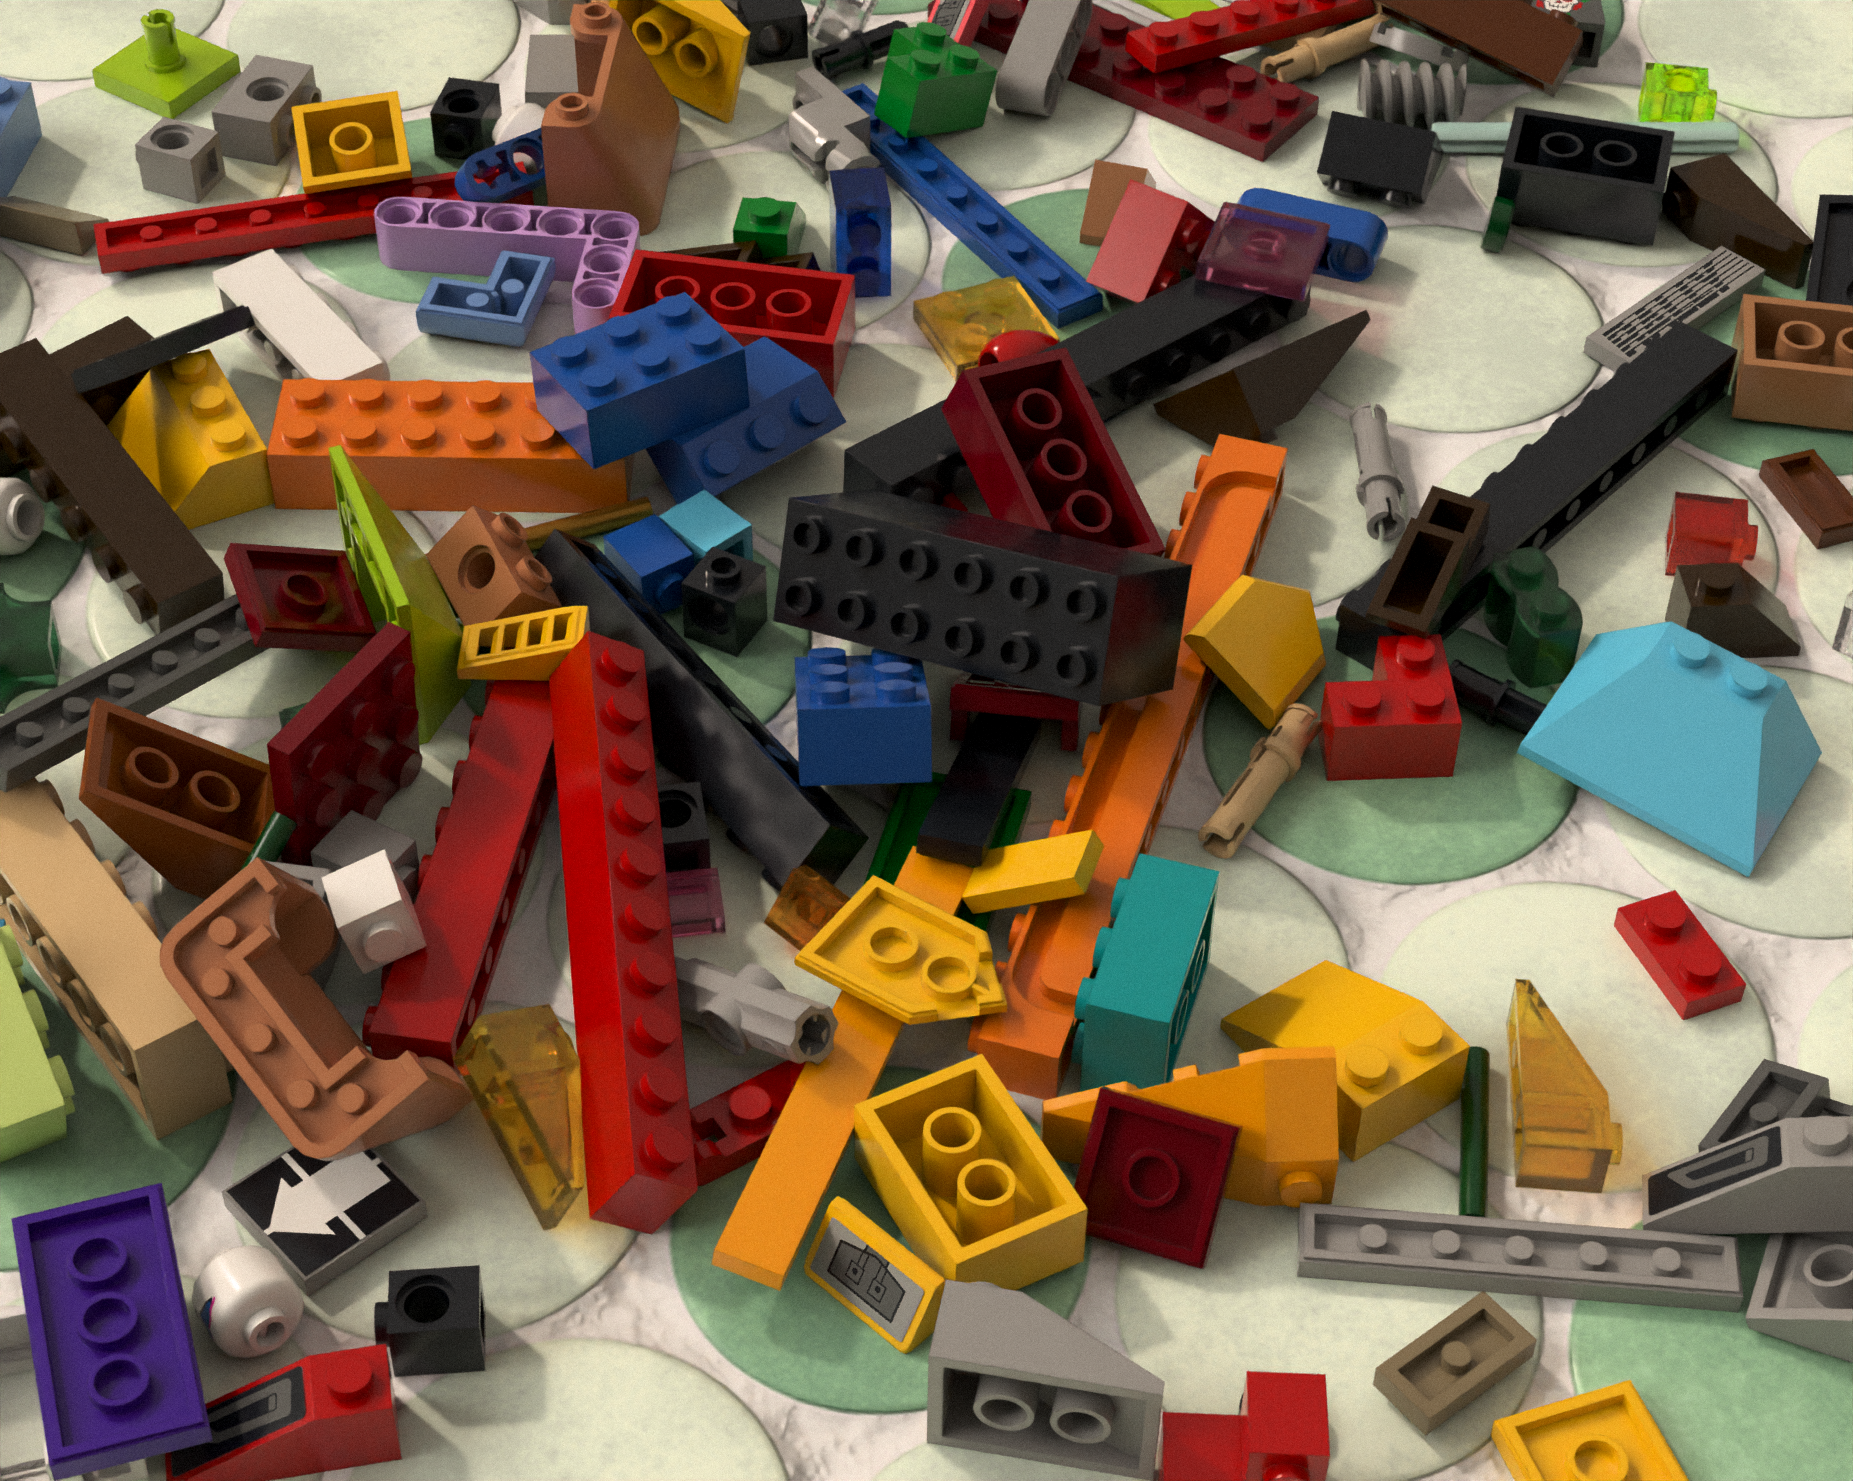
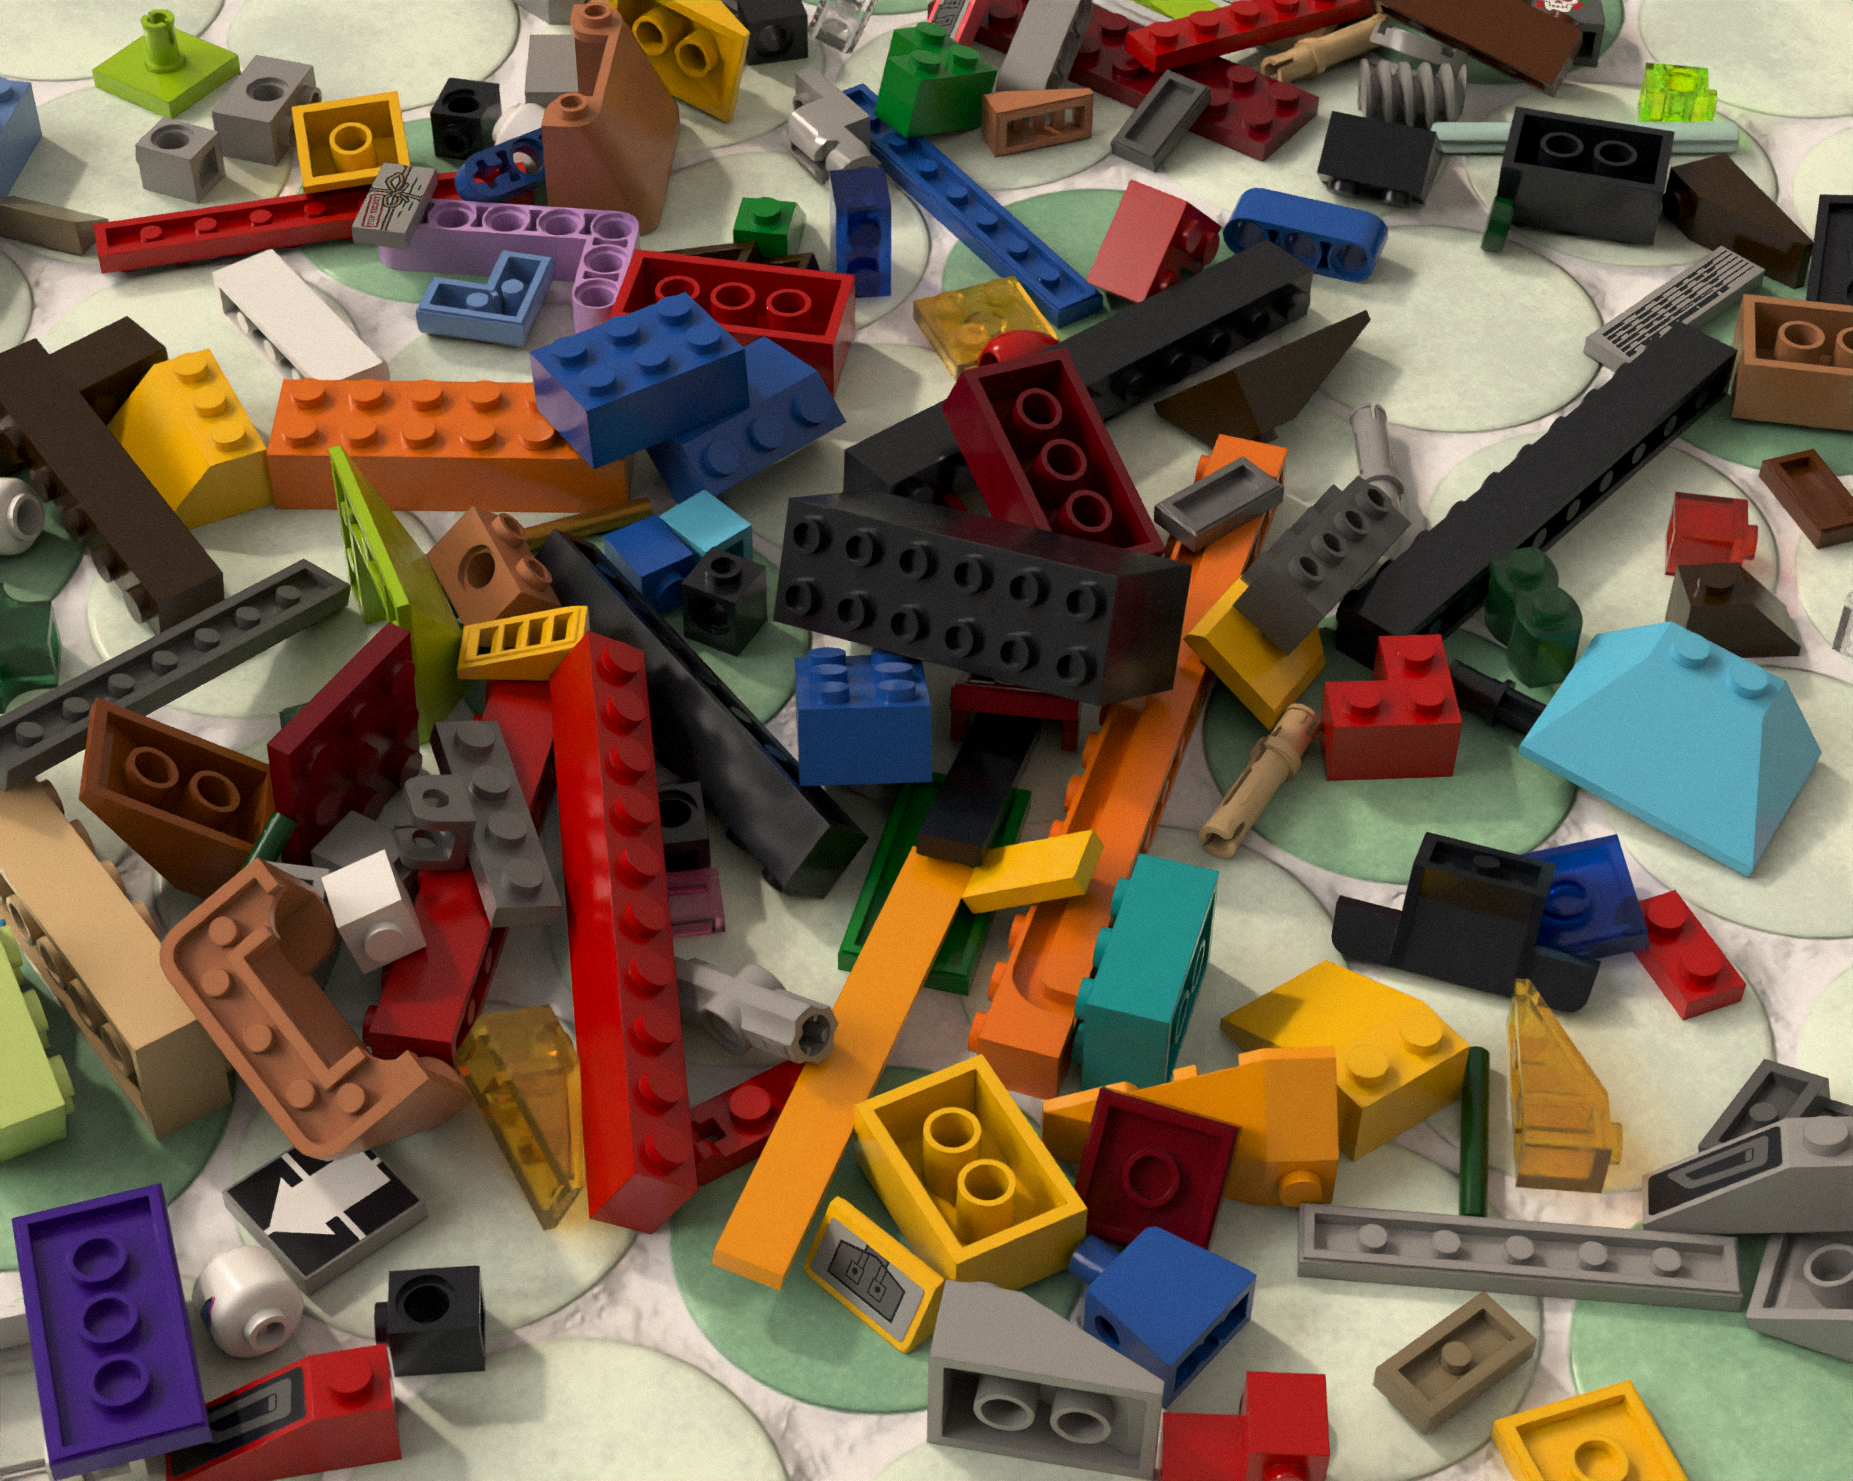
black tile [71,305,256,394] -> none
dark red tile [223,543,377,652] -> none
clear orange tile [764,865,851,951] -> none
yellow tile [794,875,1007,1025] -> none
black axle [812,20,909,80] -> none
medium nougat slope [1079,160,1156,247] -> none
clear pink tile [1195,202,1330,302] -> none
dark brown slope [1366,485,1491,639] -> none
none -> light grey tile [351,163,438,249]
none -> flat silver plate [393,720,563,928]
none -> nougat slope [981,88,1094,157]
none -> blue torso [1068,1227,1257,1409]
none -> dark grey tile [1110,69,1212,173]
none -> flat silver tile [1153,456,1284,553]
none -> dark grey brick [1233,475,1412,656]
none -> black plate [1331,832,1601,1013]
none -> clear blue tile [1521,834,1650,959]

